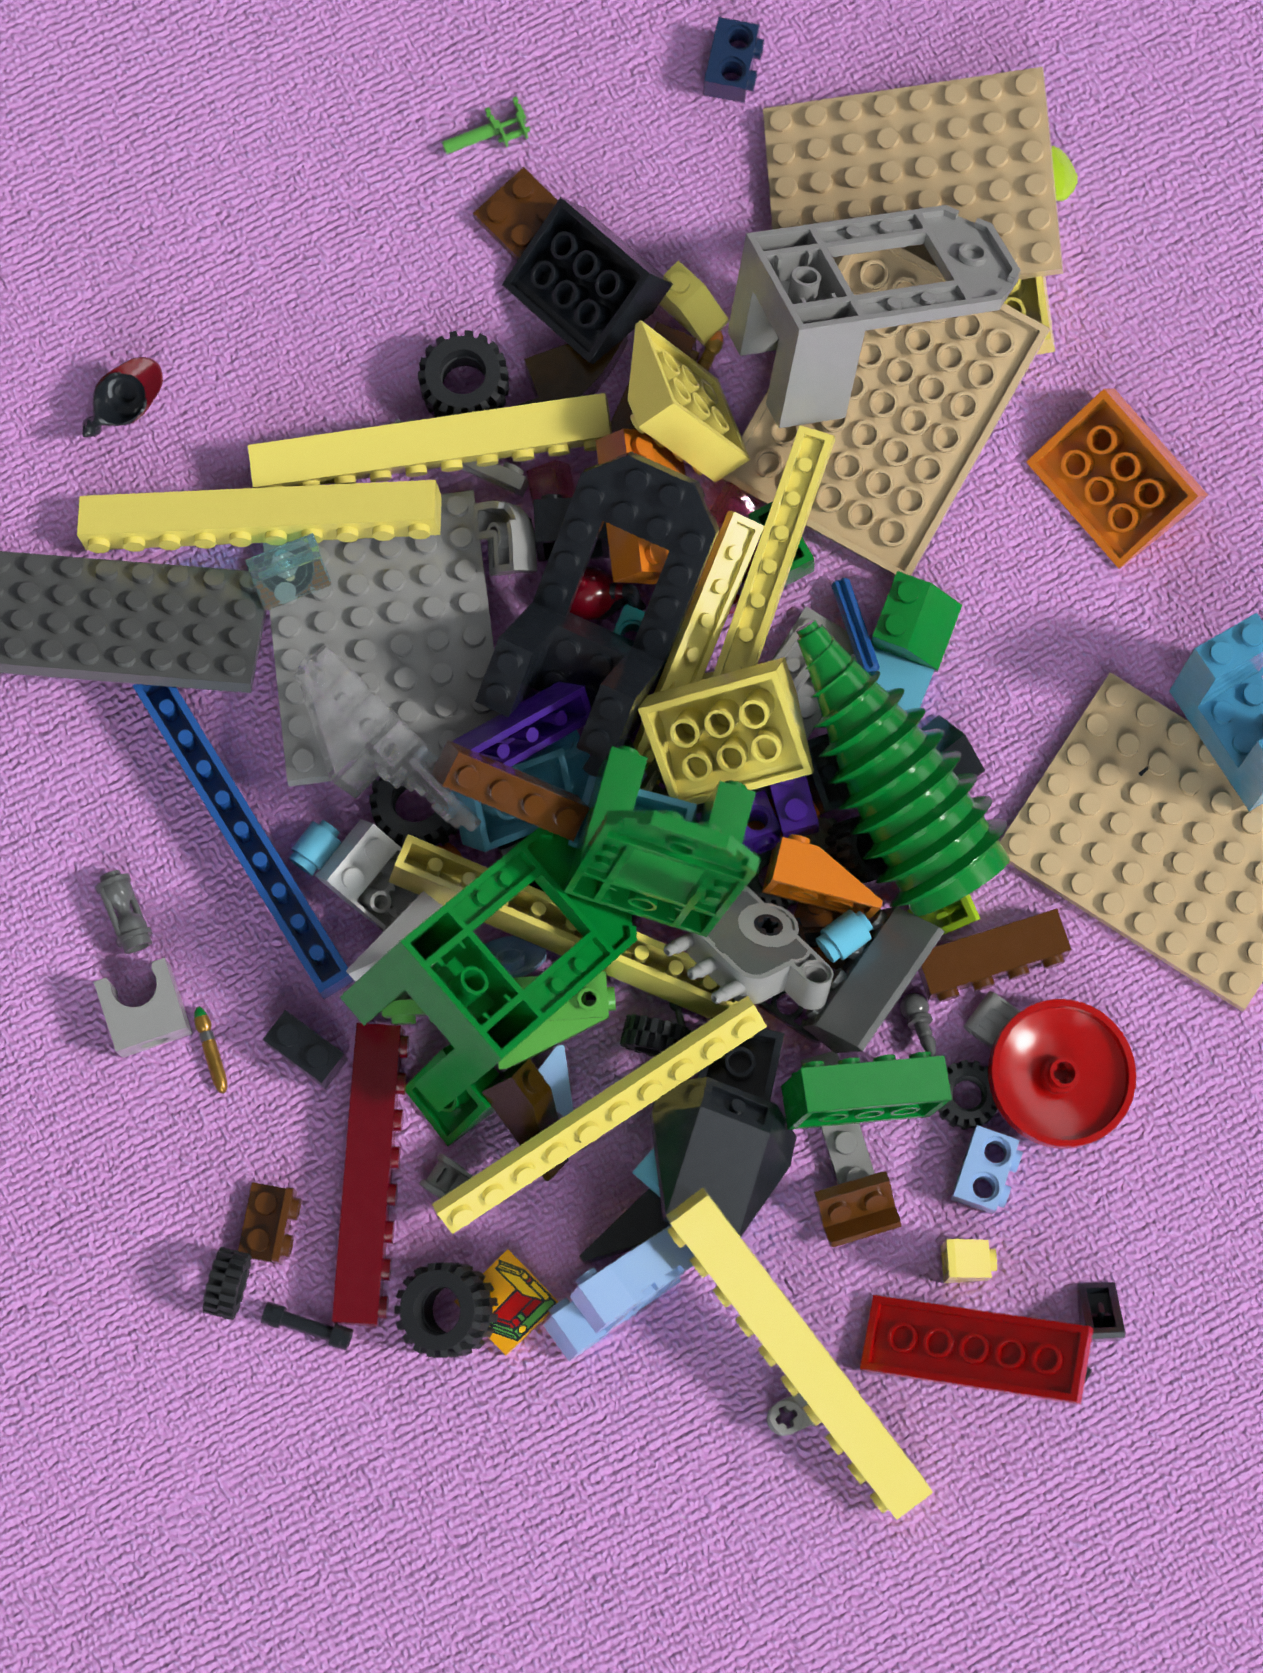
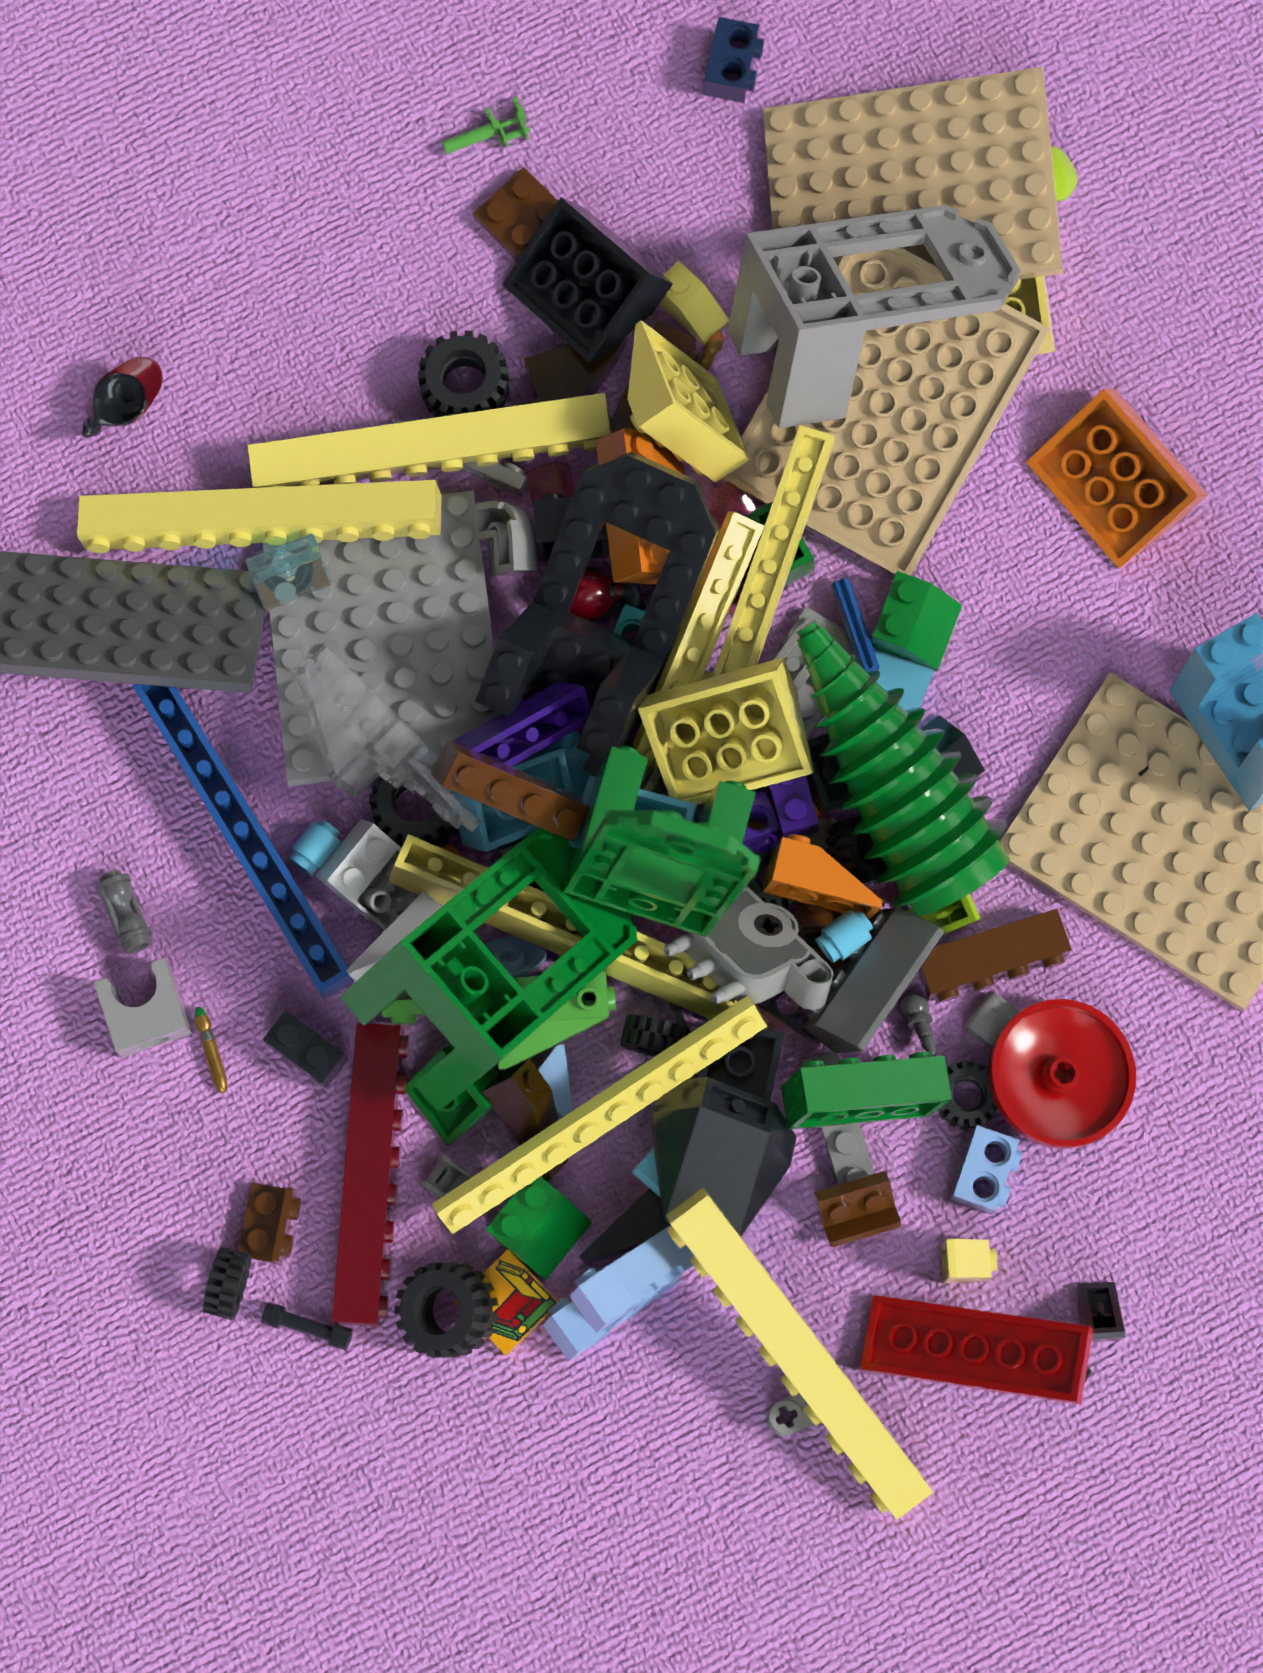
none -> green slope [486,1177,593,1281]

